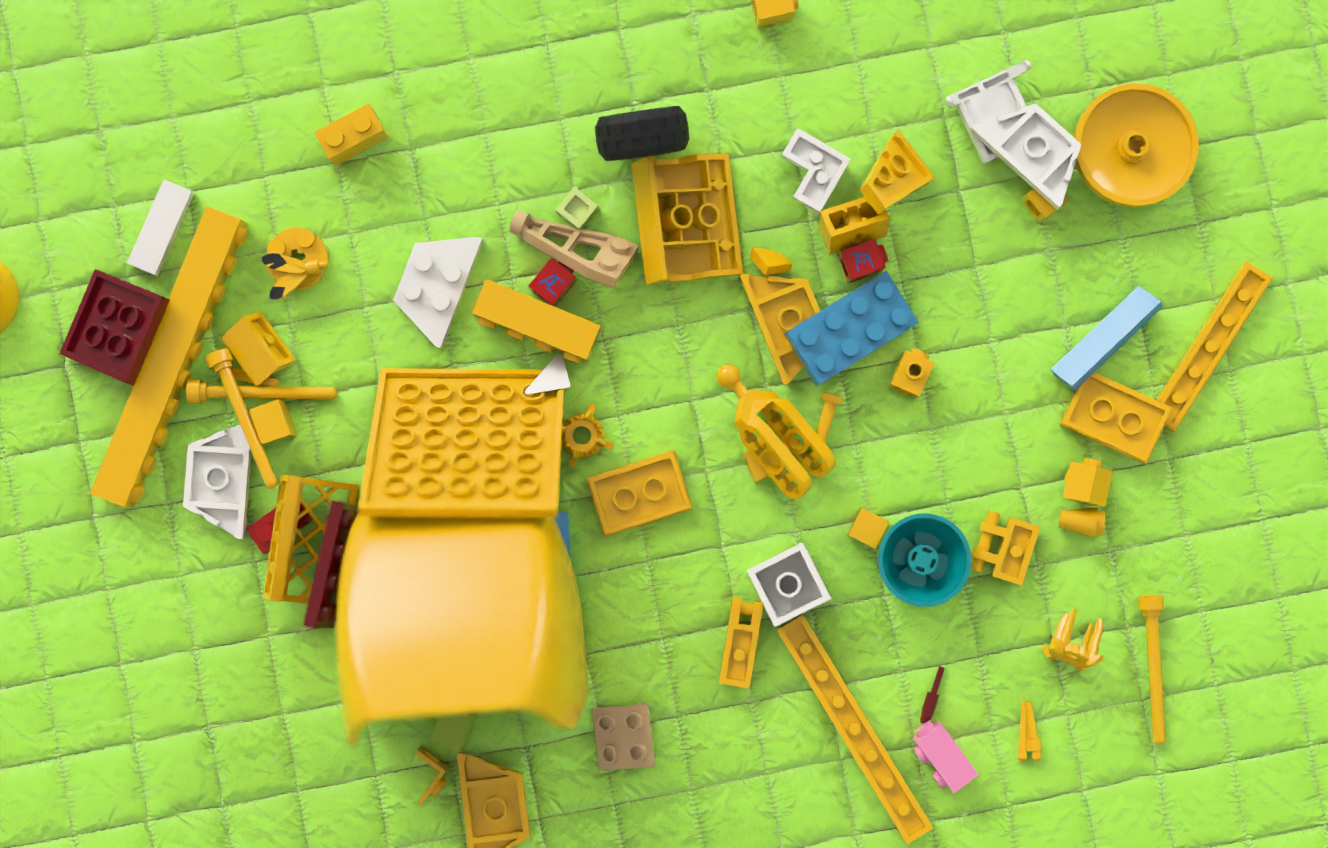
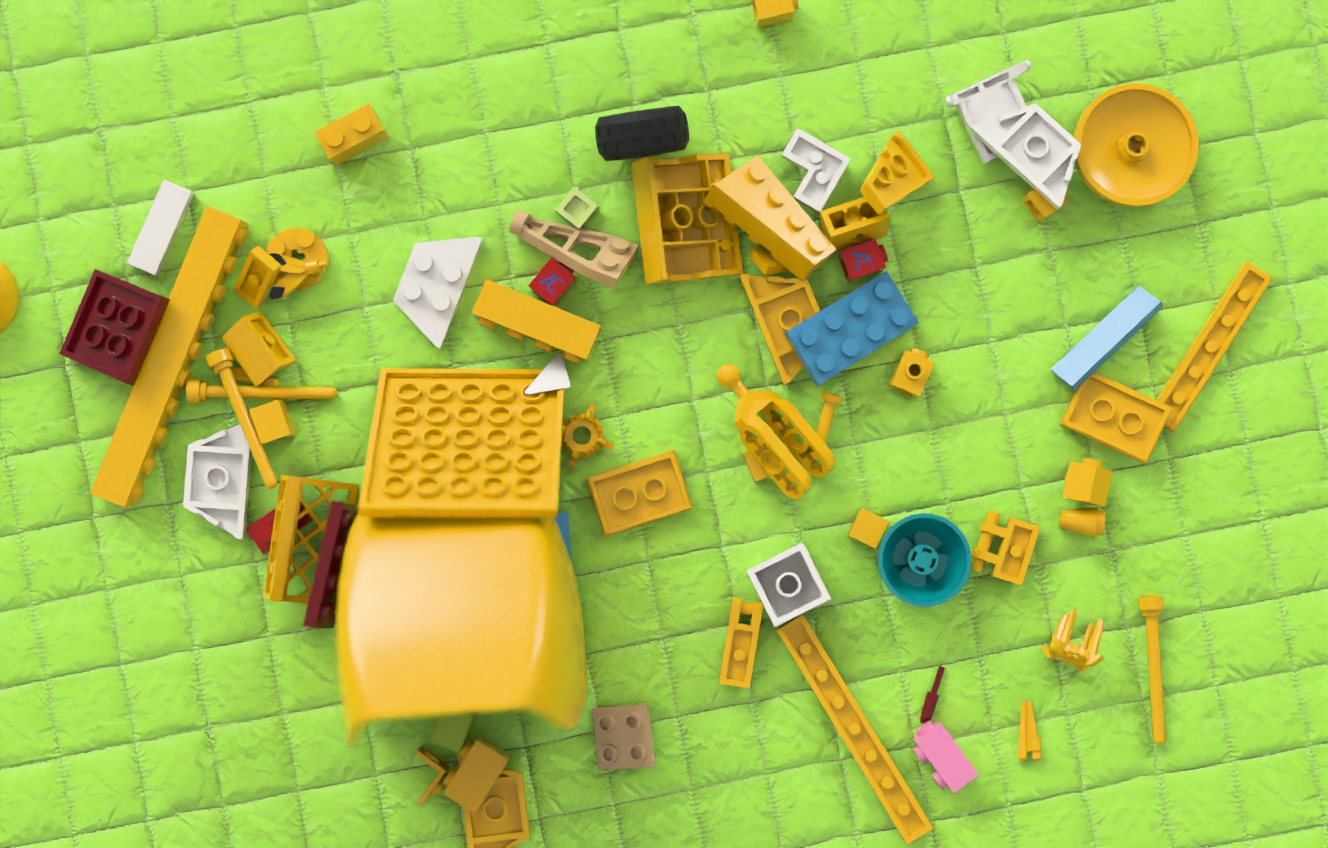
none -> yellow plate [233,246,282,309]
none -> yellow brick [443,736,511,814]
none -> yellow wedge [702,155,837,280]

